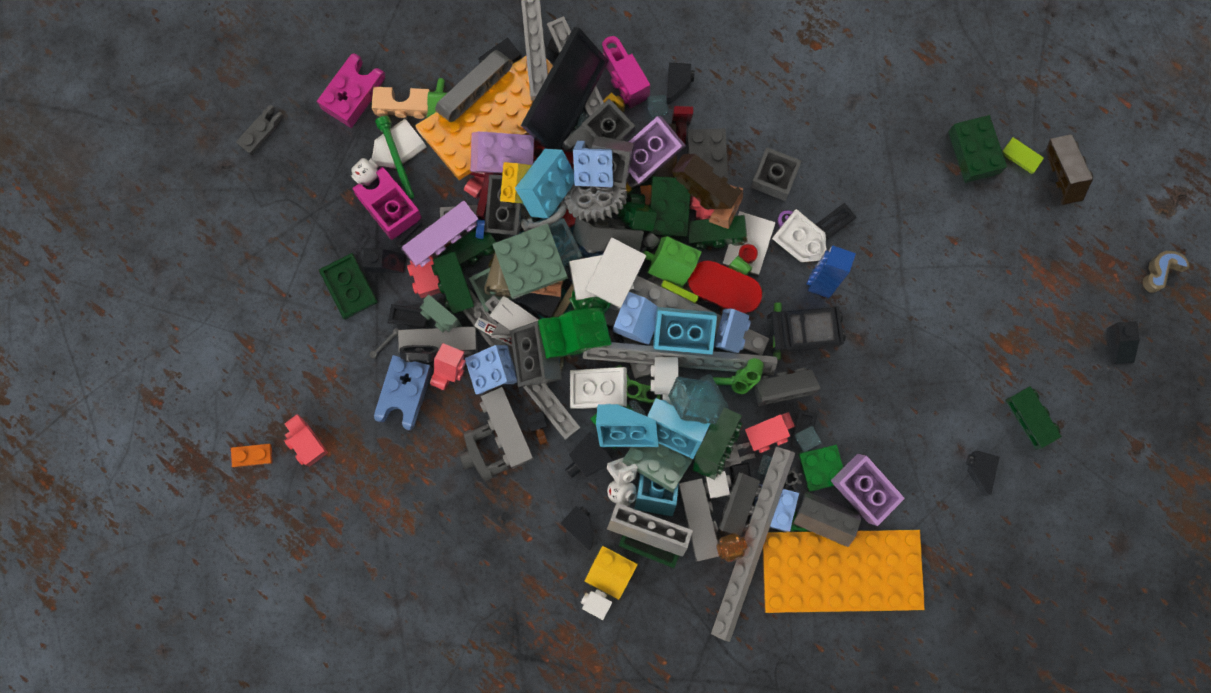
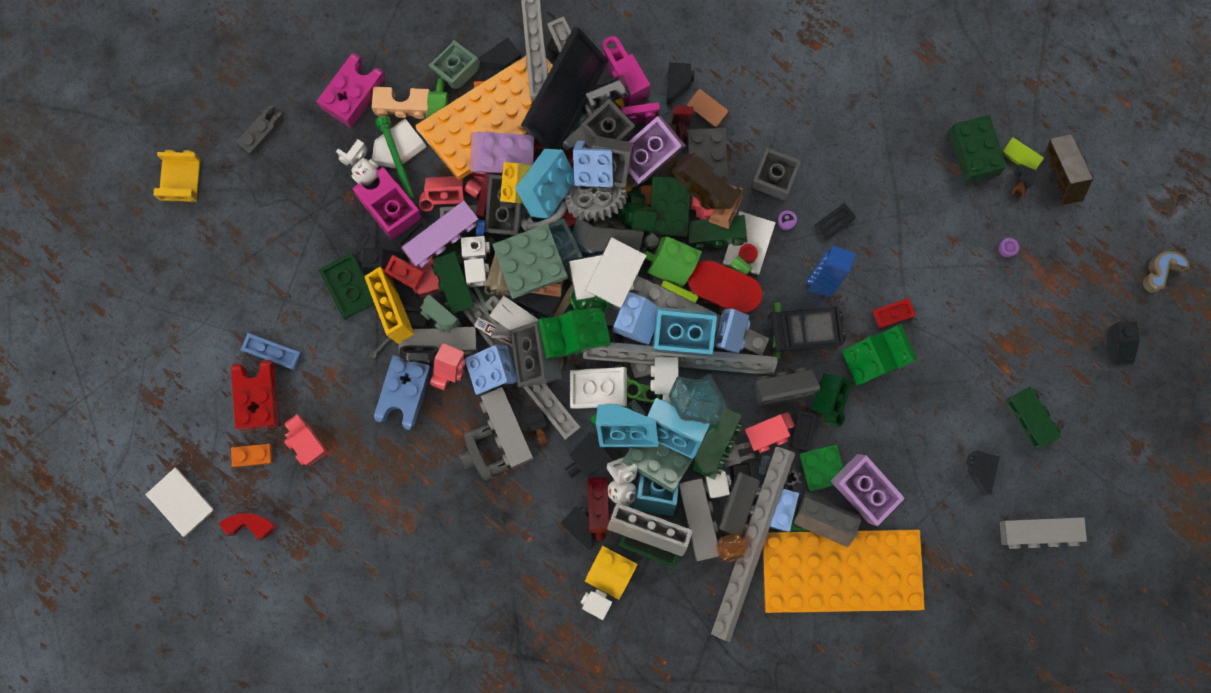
dark grey beam [435,50,513,122] -> none
bright green beam [713,358,764,394] -> none
white tile [772,209,826,262] -> none
clear light blue tile [794,426,822,452] -> none
none -> white tile [145,468,215,537]
none -> yellow panel [153,150,201,202]
none -> red brick [218,513,278,540]
none -> red brick [231,360,280,431]
none -> medium blue tile [241,333,302,371]
none -> white bracket [336,140,367,166]
none -> yellow brick [364,267,414,344]
none -> red plate [384,255,426,290]
none -> coral hinge [419,176,465,212]
none -> sand green slope [428,40,480,89]
none -> white brick [461,236,490,260]
none -> white brick [464,256,489,287]
none -> black hinge [586,74,631,110]
none -> dark red piece [587,477,609,541]
none -> dark pink plate [621,102,660,128]
none -> nougat hinge [687,88,729,128]
none -> dark green hinge [811,373,852,427]
none -> green bracket [841,324,918,386]
none -> red plate [872,298,916,329]
none -> medium lavender tile [998,238,1019,258]
none -> light grey brick [1000,518,1087,549]
none -> black piece [1010,164,1039,200]

